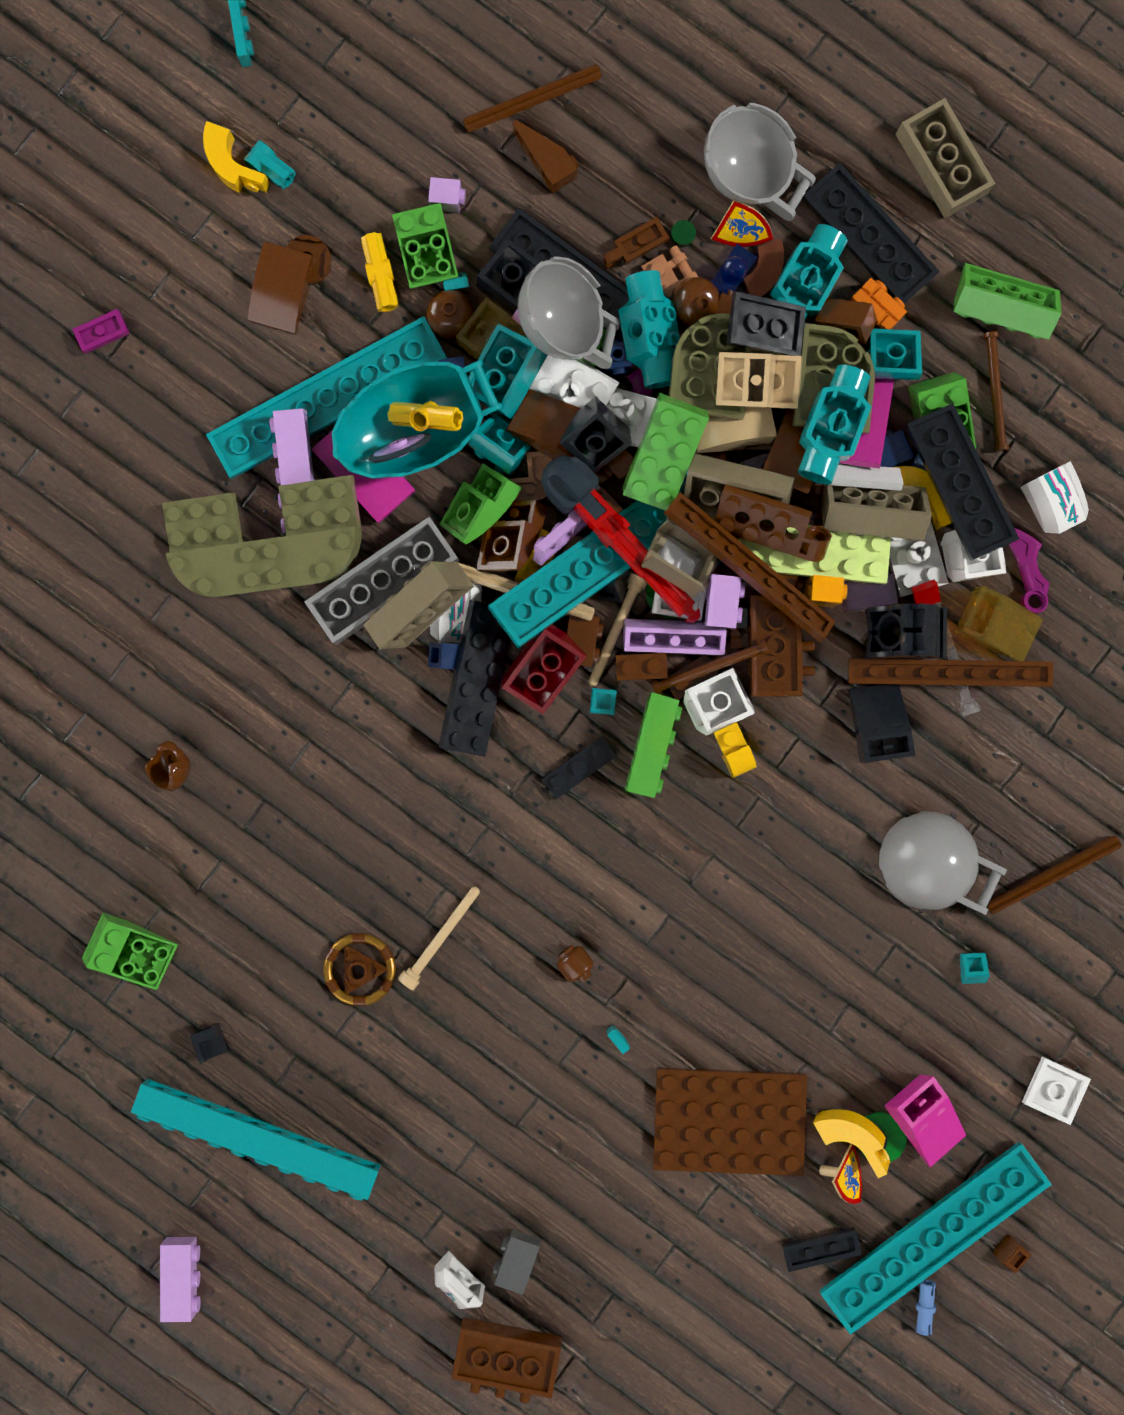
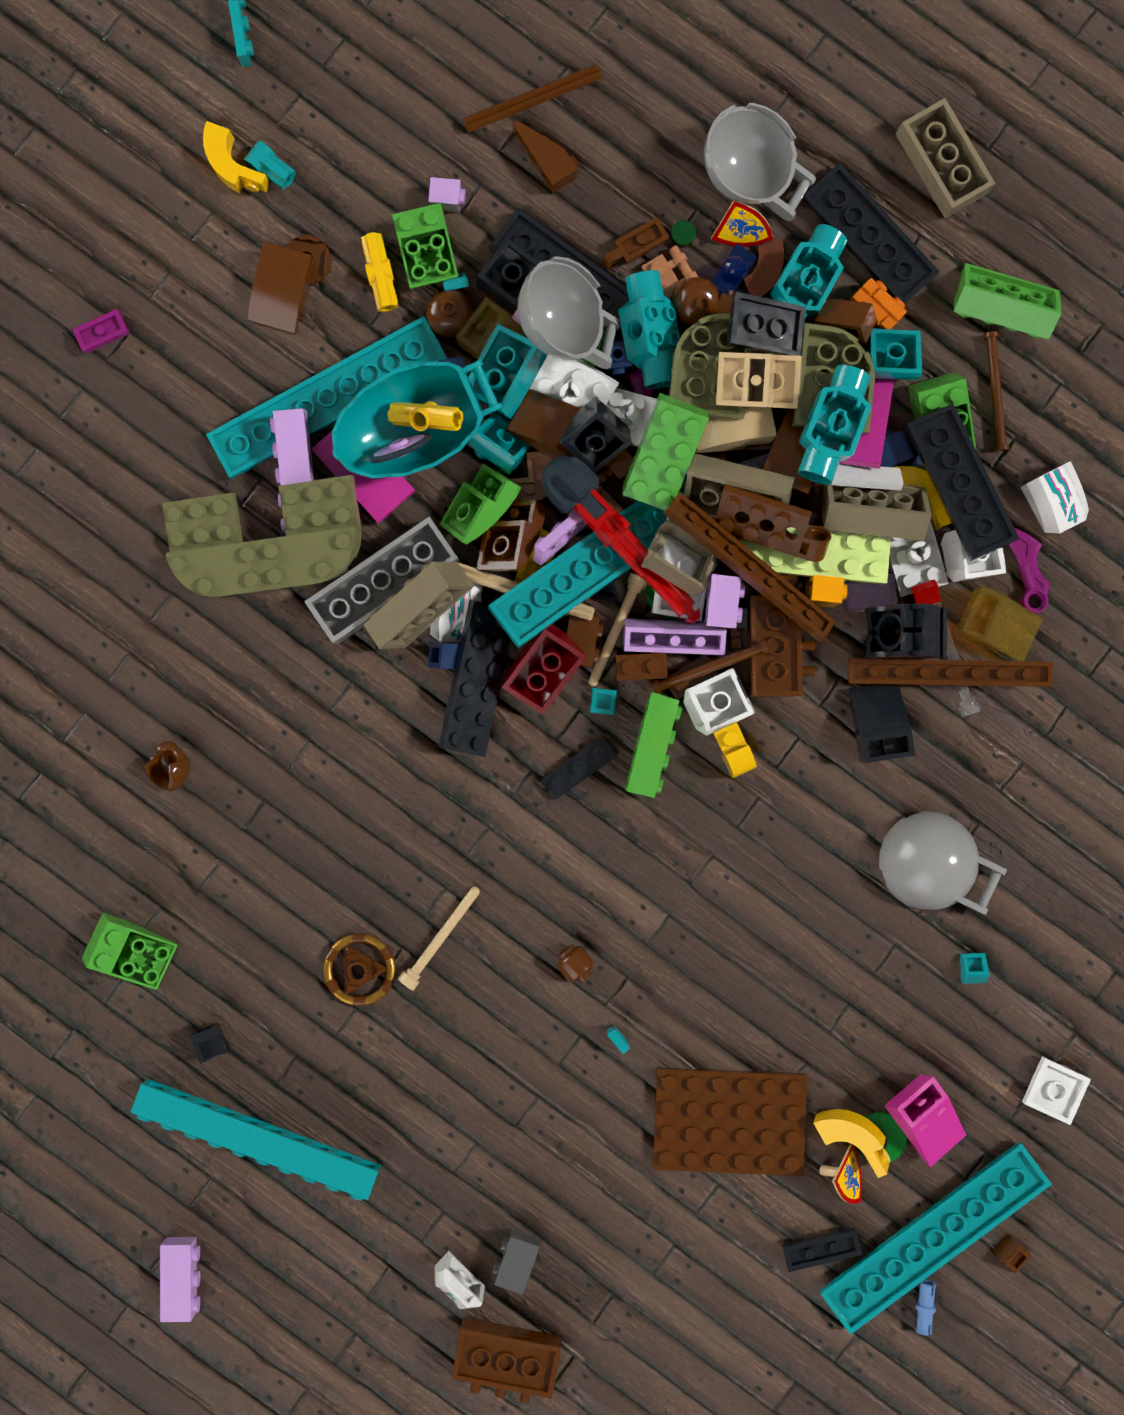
reddish brown axle [986,836,1122,914] -> none

